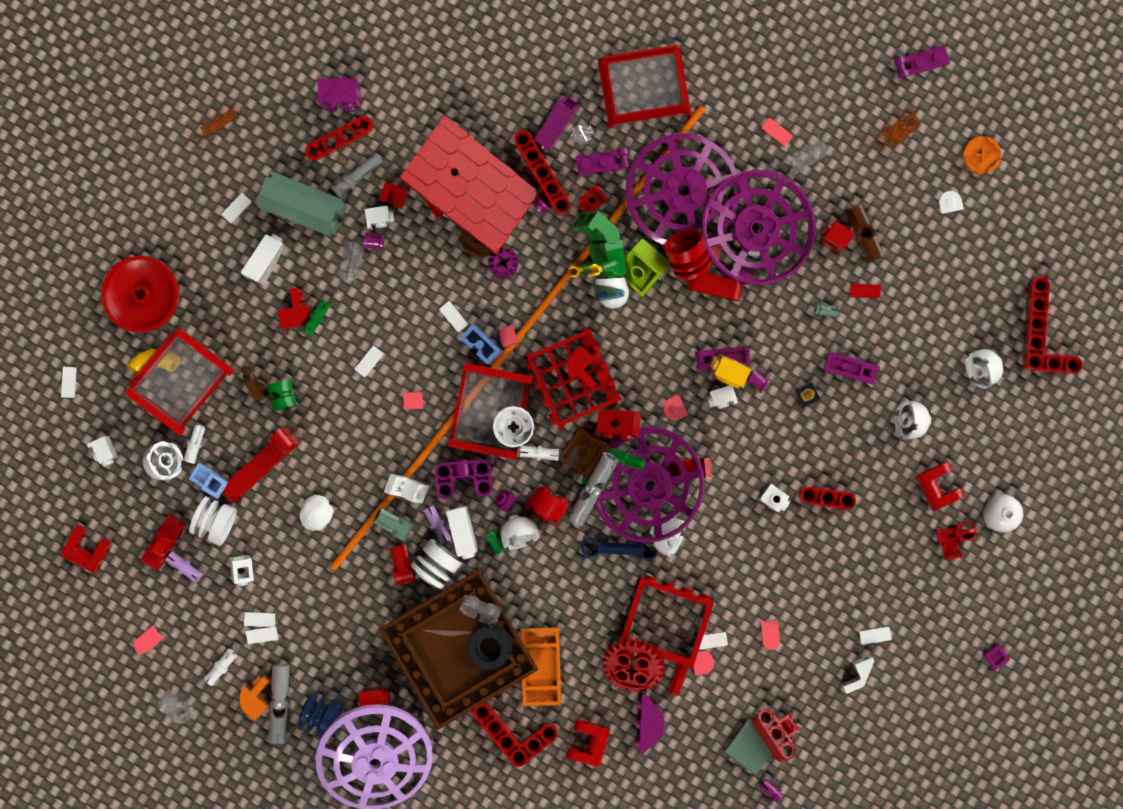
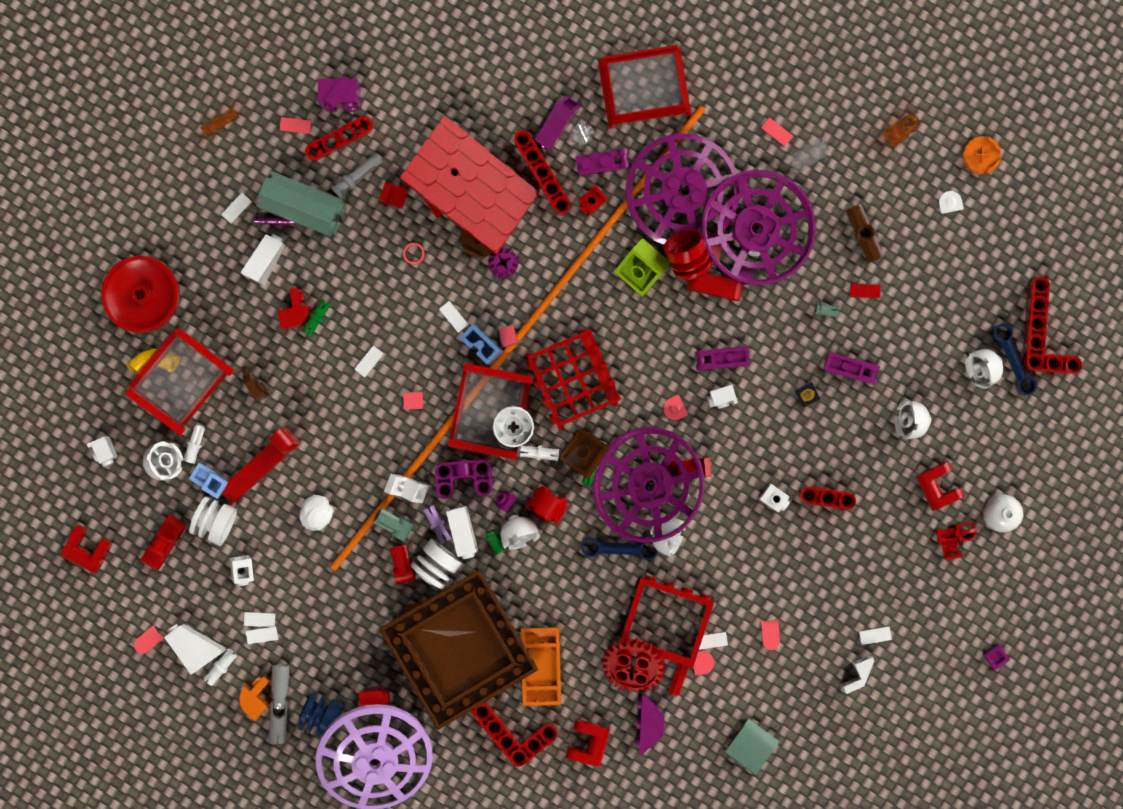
white window [61,367,77,398] -> none
clear piece [156,689,194,724] -> none
lavender pin [165,551,204,584] -> none
green wheel [267,380,298,412] -> none
clear hinge [338,241,363,282] -> none
magenta bush [363,232,385,252] -> none
white brick [365,206,394,230] -> none
clear hinge [459,595,501,625] -> none
black tyre [467,624,513,670] -> none
magenta bush [532,196,551,215] -> none
red brick [567,346,597,390] -> none
green piece [568,211,629,309] -> none
light grey piece [568,452,619,526] -> none
red brick [596,410,641,440] -> none
green axle [608,447,645,470] -> none
yellow brick [710,354,751,389] -> none
magenta bush [746,368,771,394] -> none
red piece [752,709,801,763] -> none
magenta pin [758,778,784,803] -> none
red brick [820,221,855,254] -> none
magenta plate [893,45,950,79] -> none
none -> white slope [164,624,226,675]
none -> magenta wheel [254,217,295,225]
none -> coral window [280,117,311,134]
none -> coral piece [403,243,425,265]
none -> dark blue piece [991,323,1037,395]

